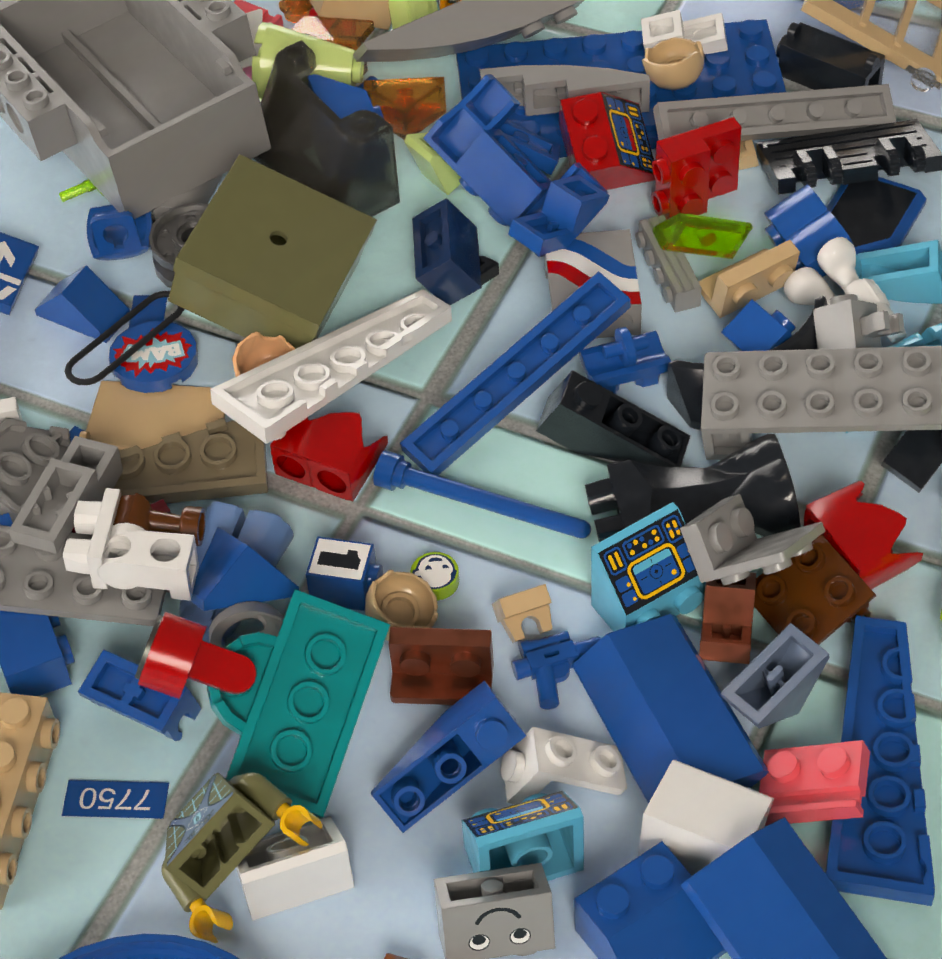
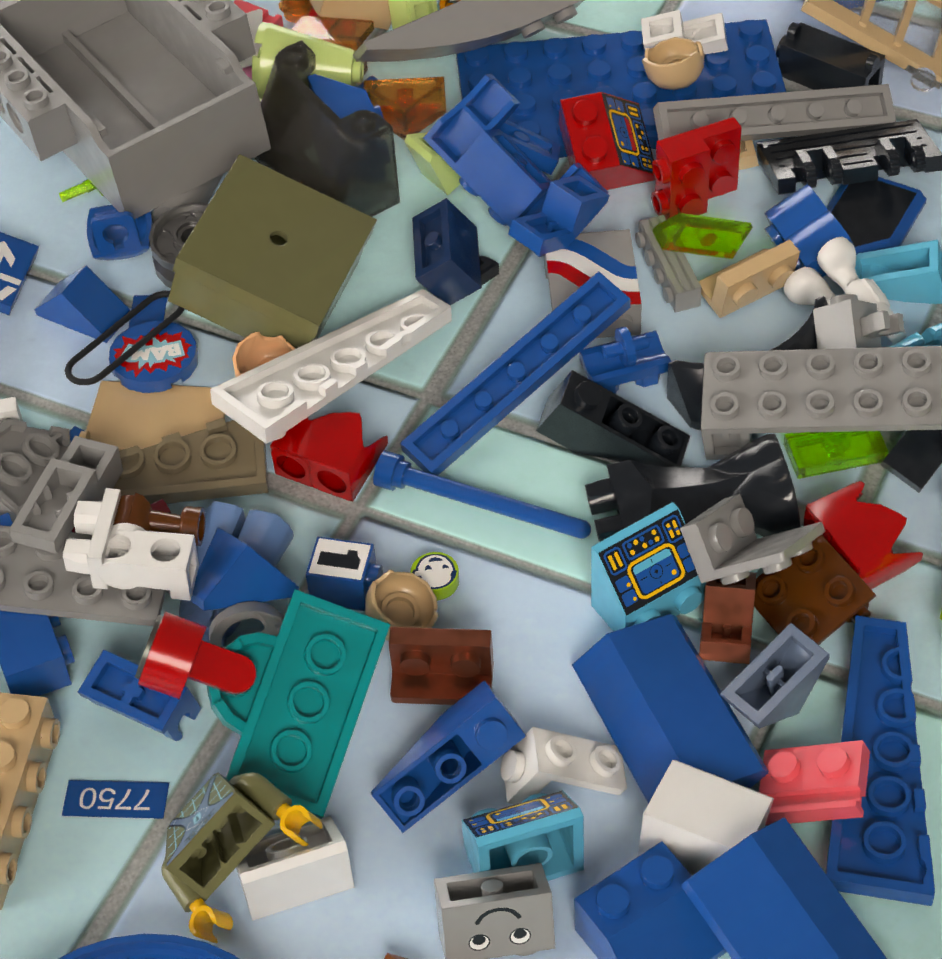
light grey slope [479,65,650,116] -> none
tan tile [492,584,552,643] -> none
blue piece [511,631,601,710] -> none
blue brick [721,299,796,351] -> none
none -> clear neon green plate [783,431,888,479]

